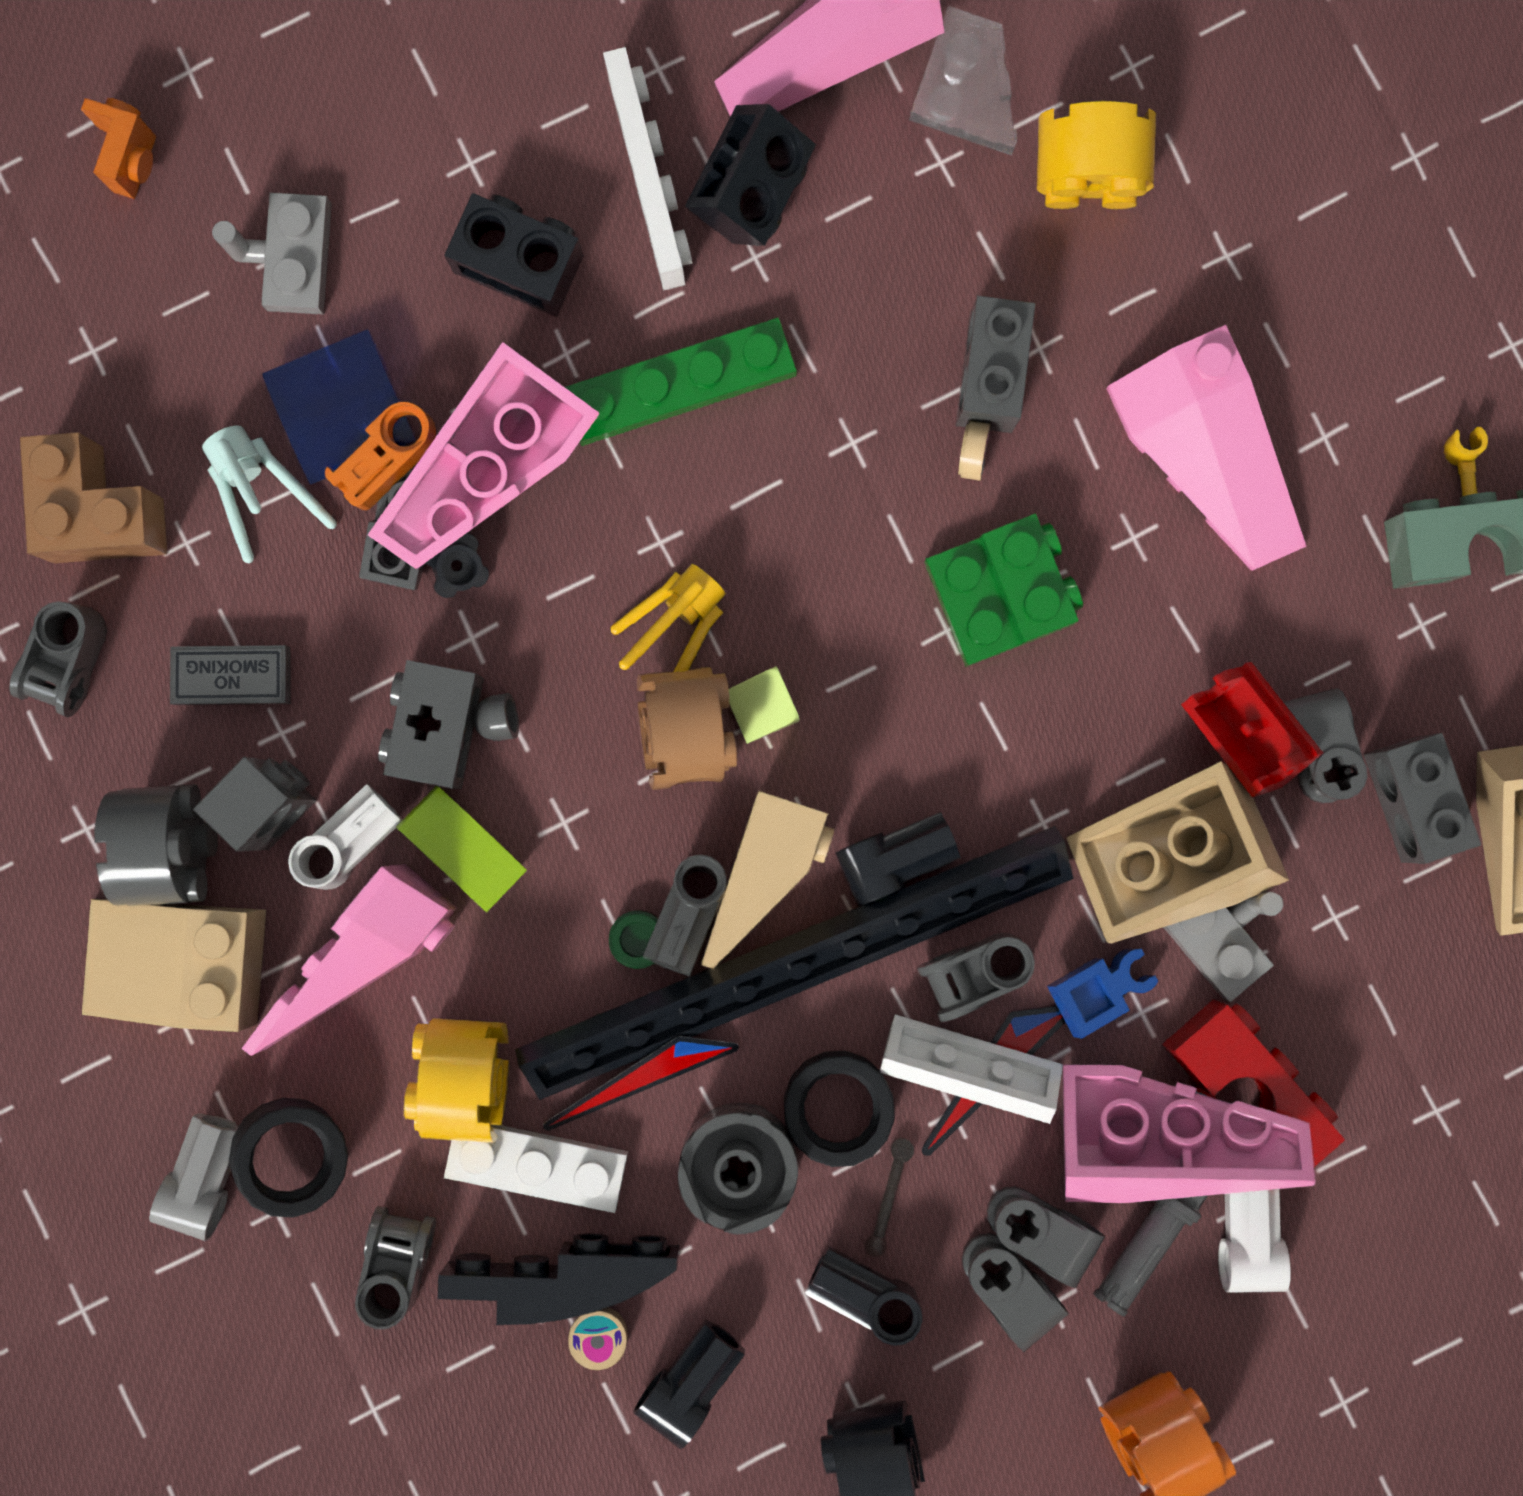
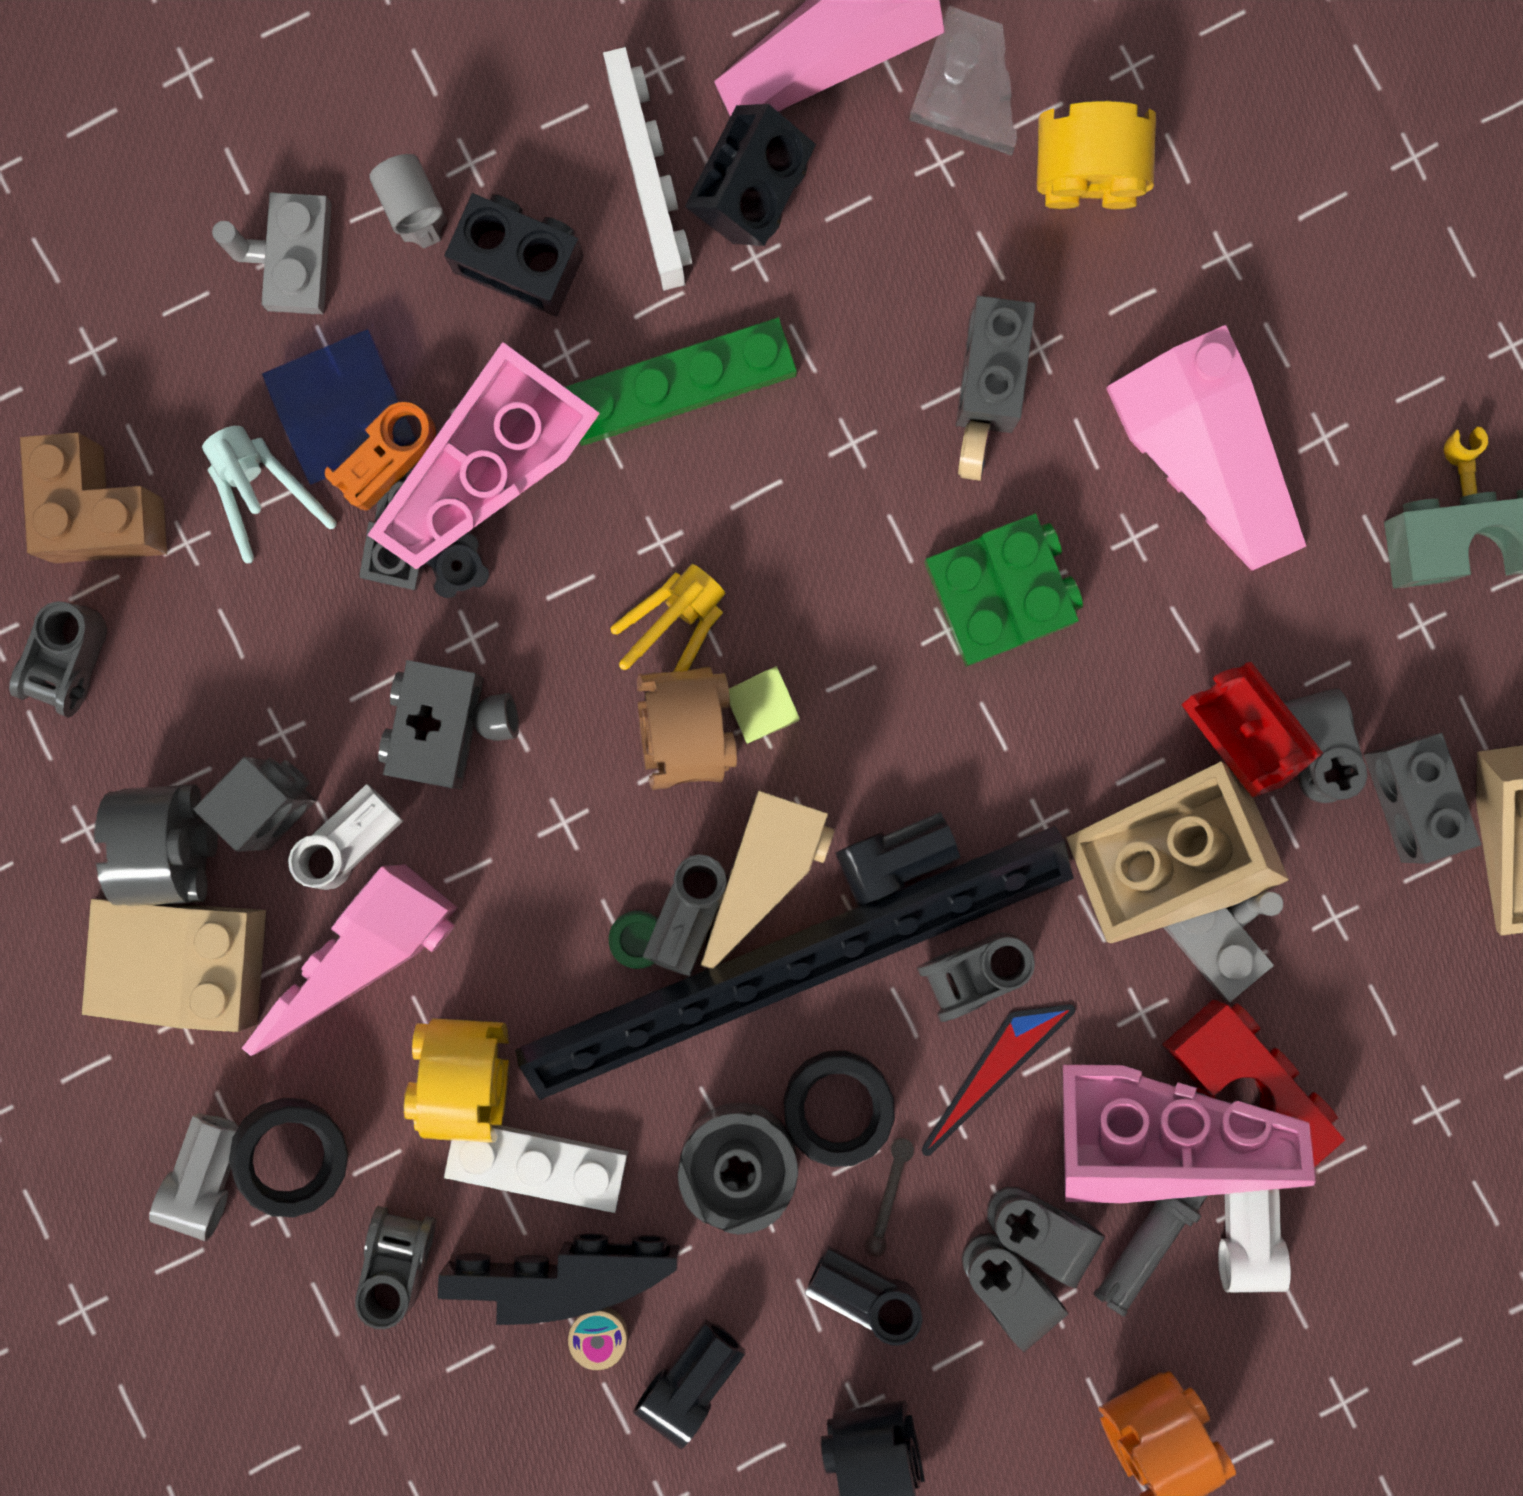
orange bracket [81,98,156,199] -> none
dark grey tile [170,645,291,705] -> none
lime slope [396,785,527,912] -> none
sticker [543,1036,739,1130] -> none
white plate [879,1014,1063,1124] -> none
blue plate [1047,948,1158,1039] -> none
none -> light grey piece [369,154,448,249]

